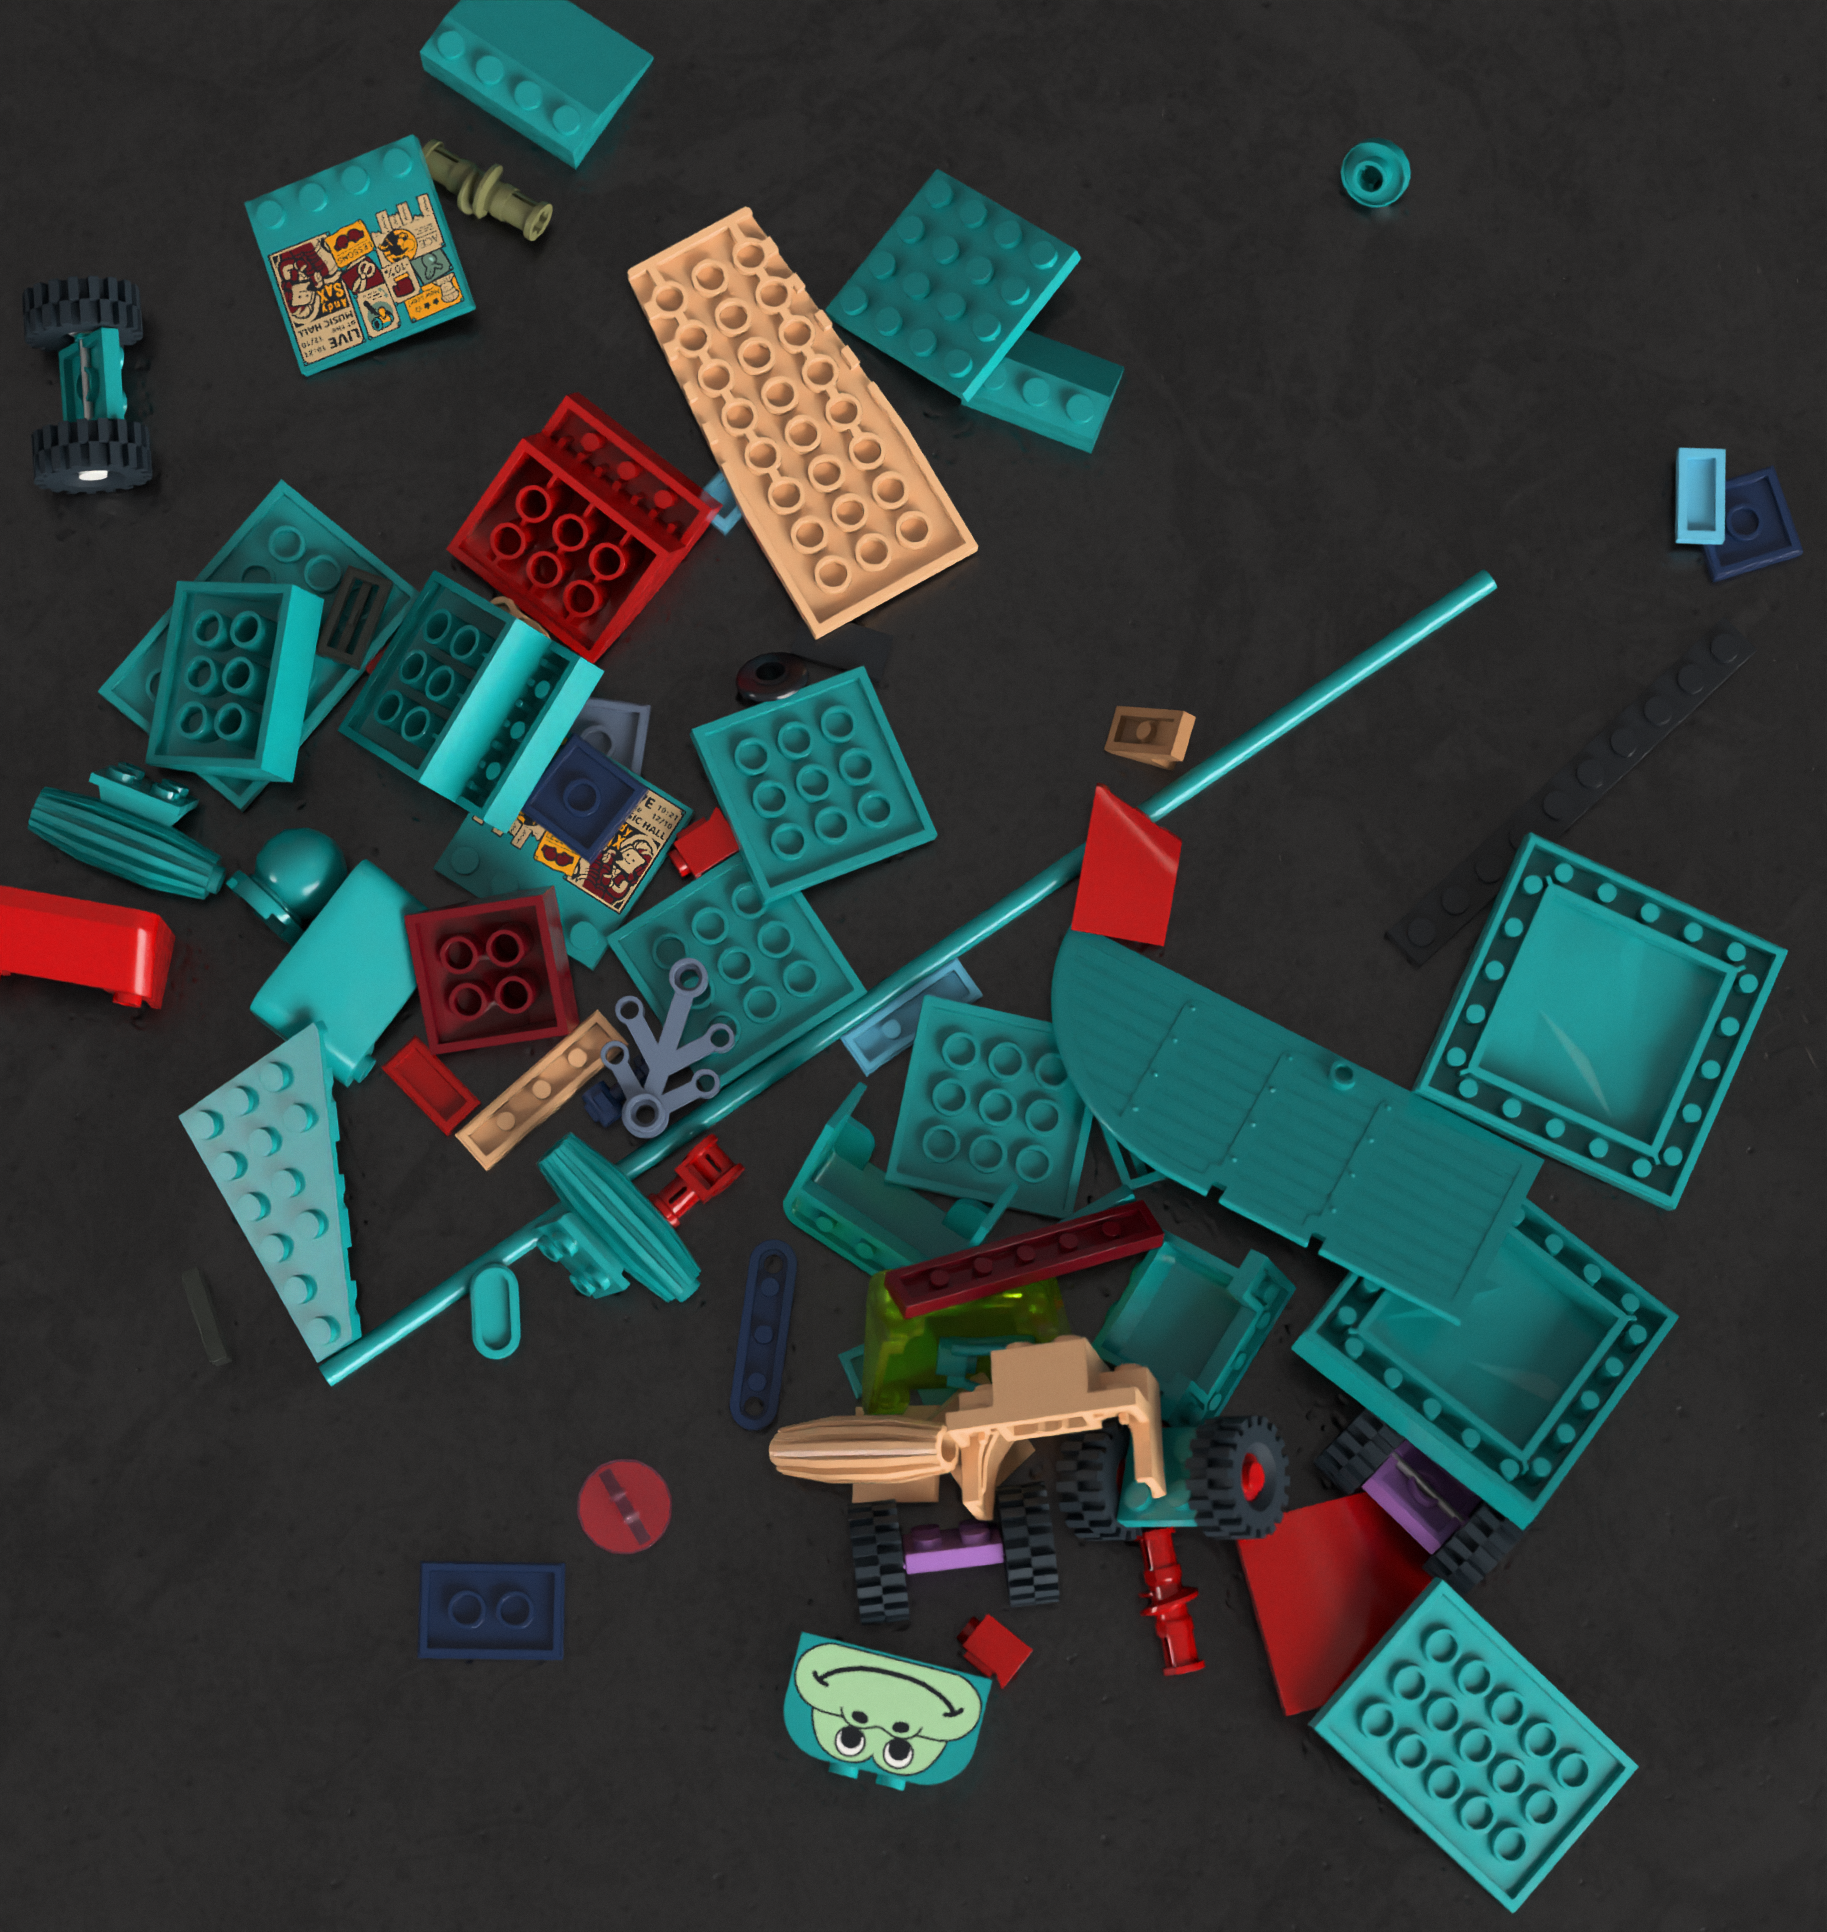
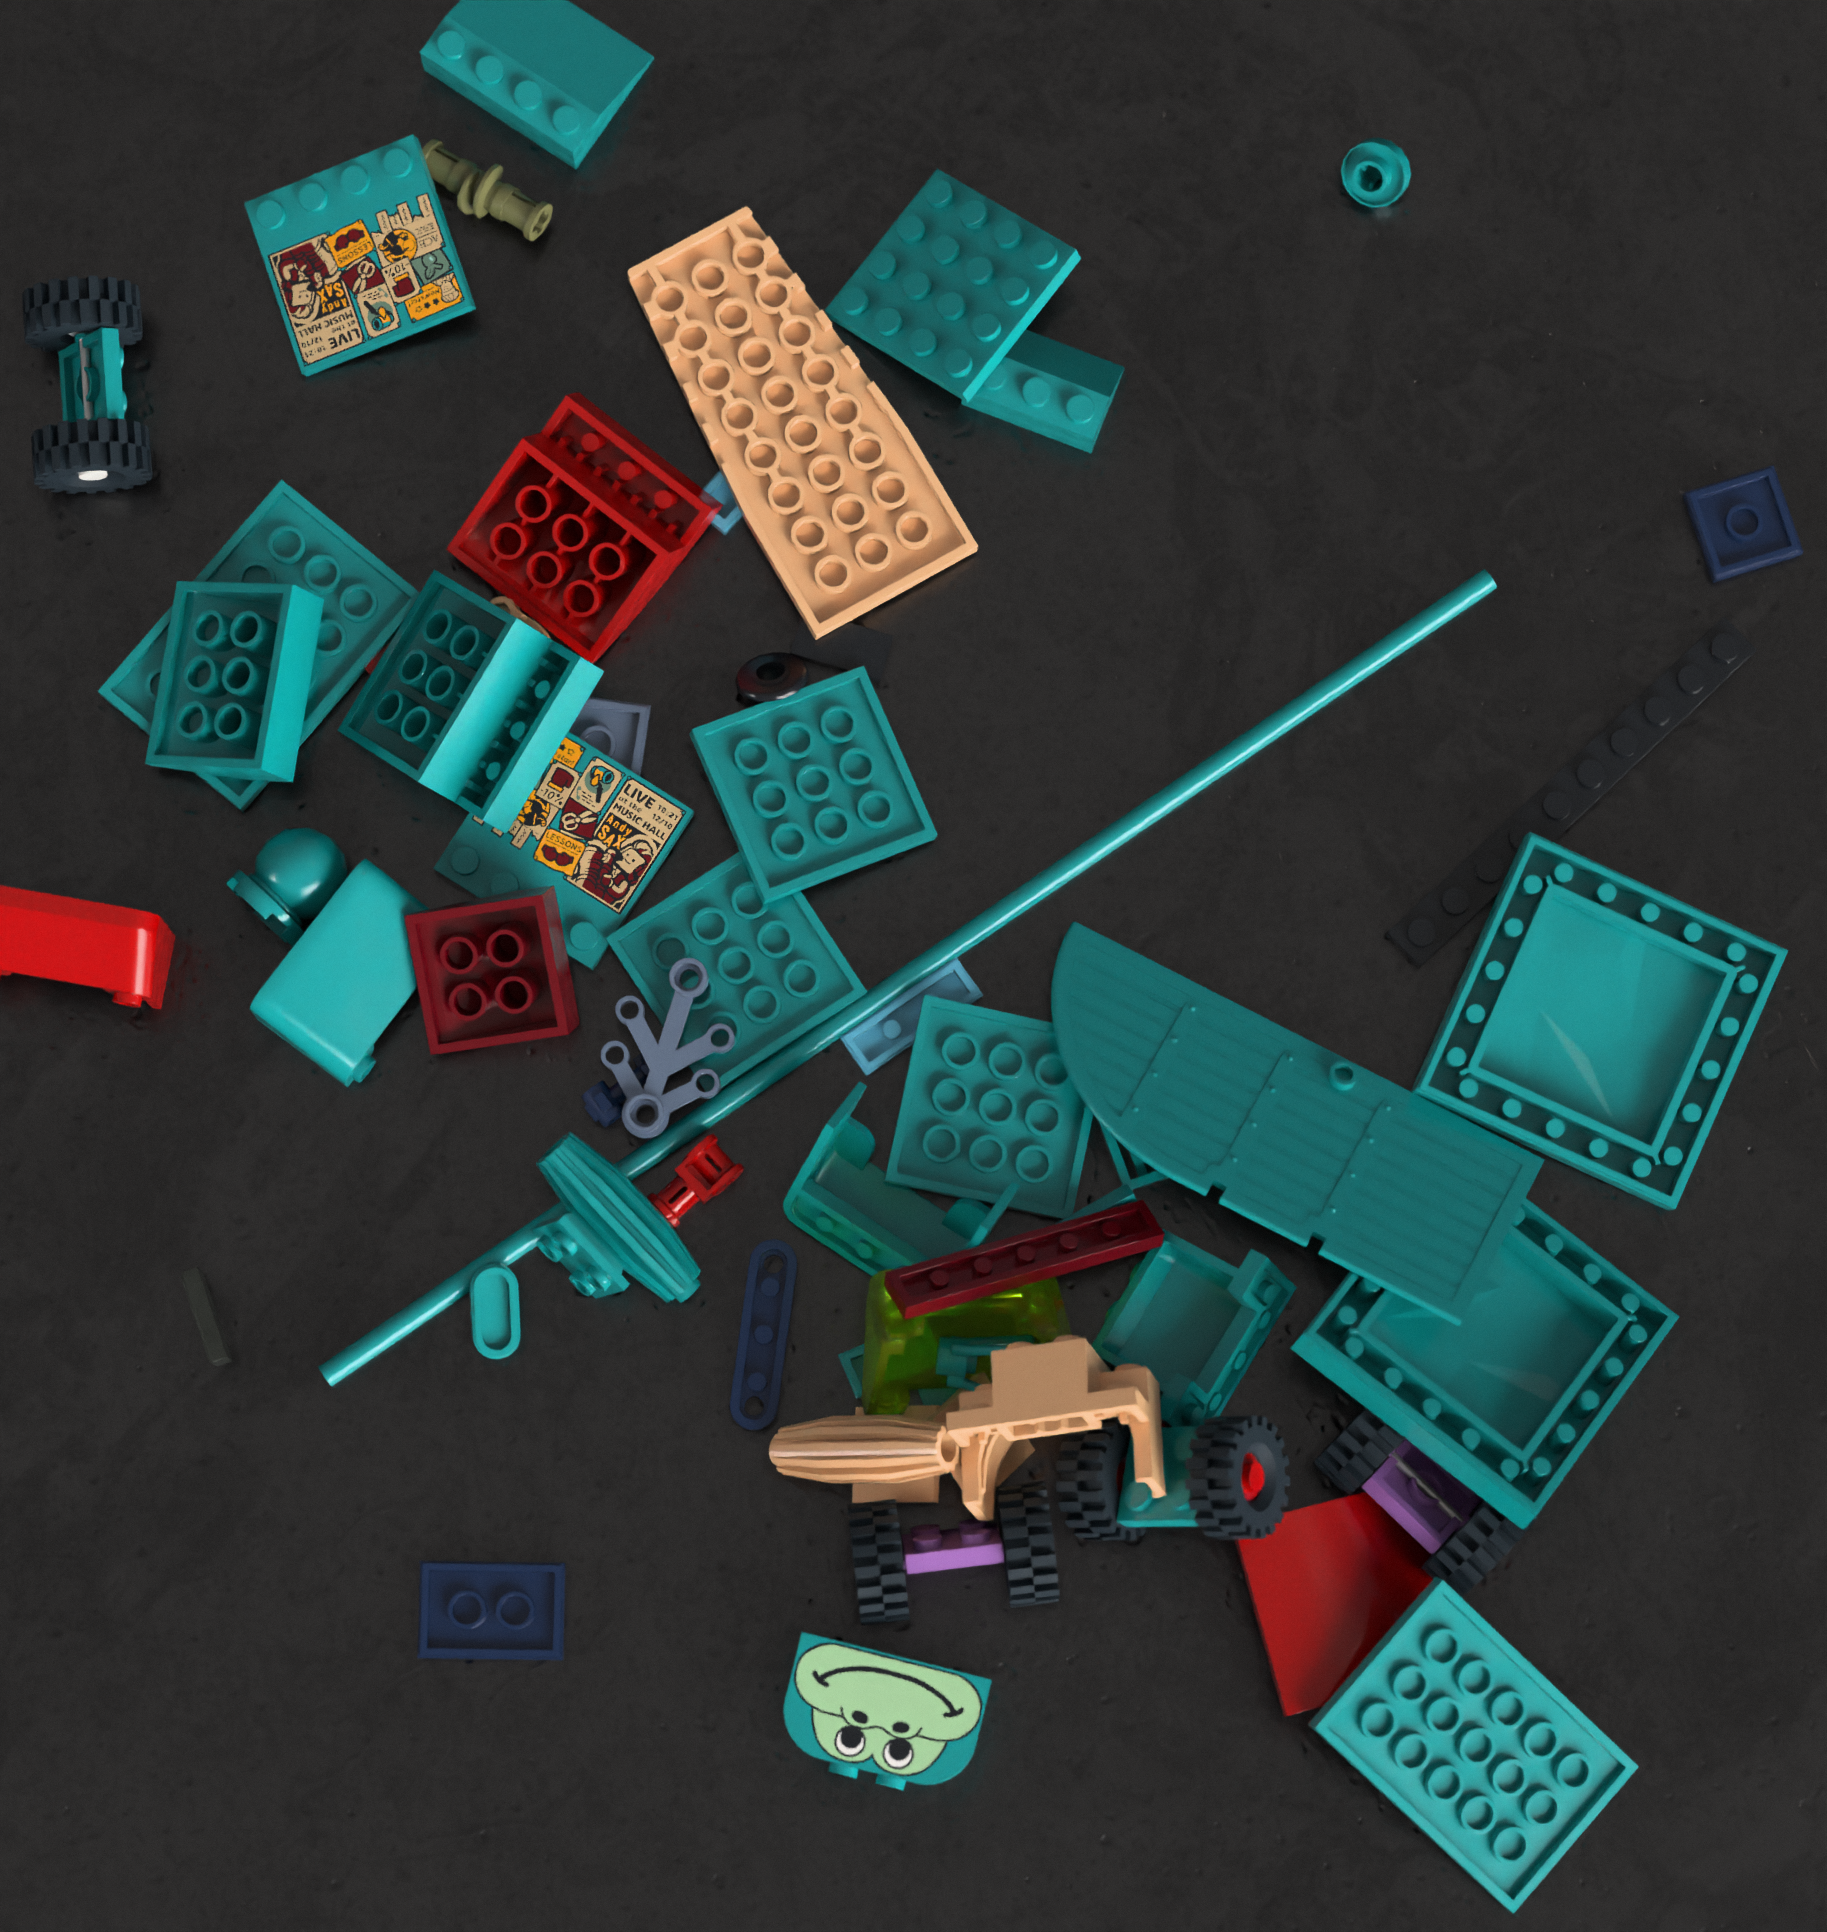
teal plate [28,761,227,900] -> none
teal wing [178,1020,362,1363] -> none
pearl dark grey tile [315,565,394,671] -> none
red tile [381,1034,482,1137] -> none
light nougat tile [455,1009,630,1172] -> none
dark blue tile [521,732,649,865] -> none
clear pink piece [577,1459,672,1555] -> none
red window [668,806,739,880] -> none
red window [956,1614,1033,1689] -> none
red slope [1071,783,1182,946] -> none
medium nougat slope [1104,706,1196,770] -> none
red piece [1133,1527,1205,1676] -> none
medium azure tile [1675,448,1726,545] -> none

